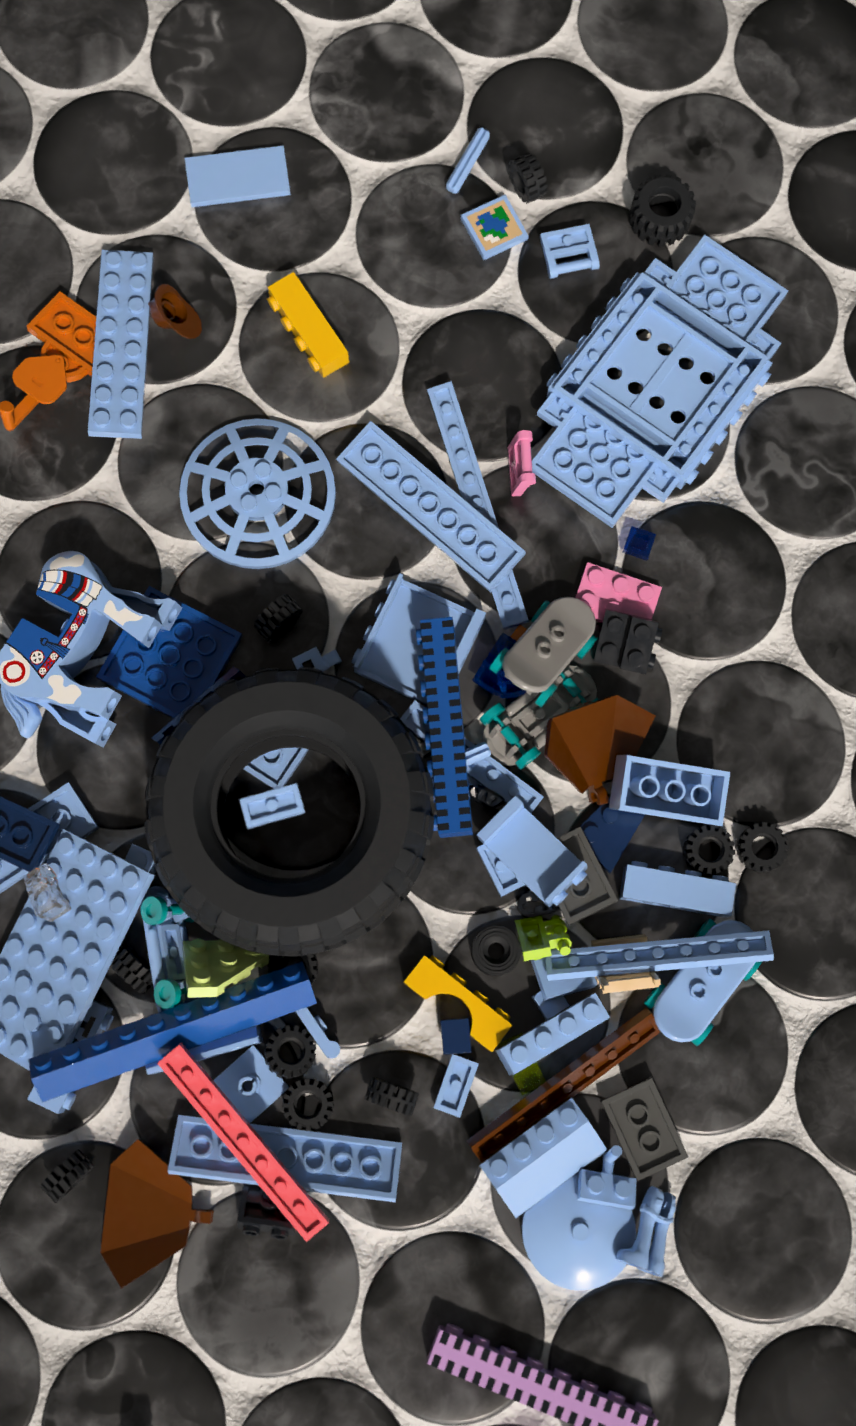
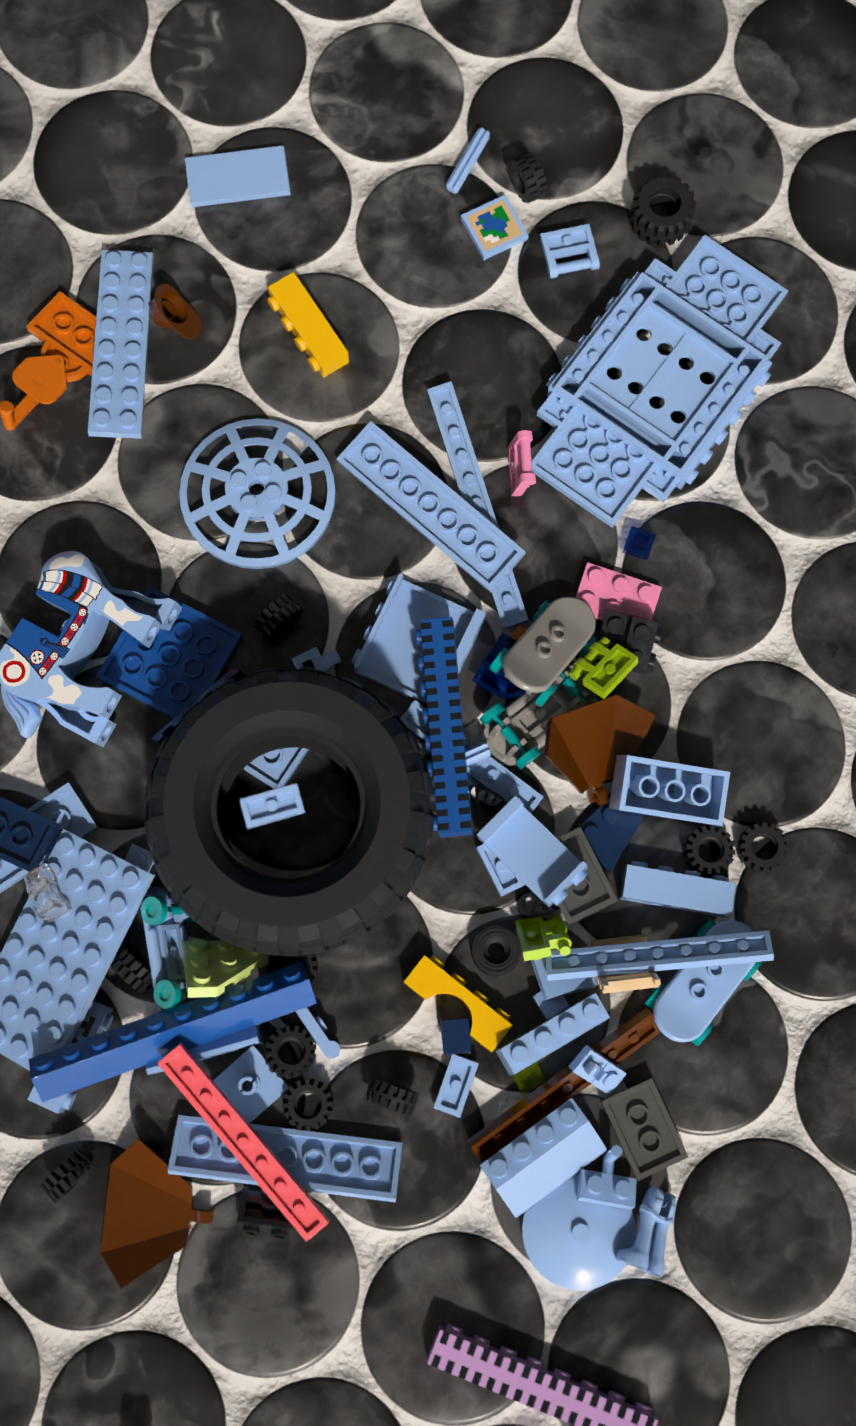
none -> lime plate [568,637,638,699]
none -> light blue plate [569,1045,627,1095]

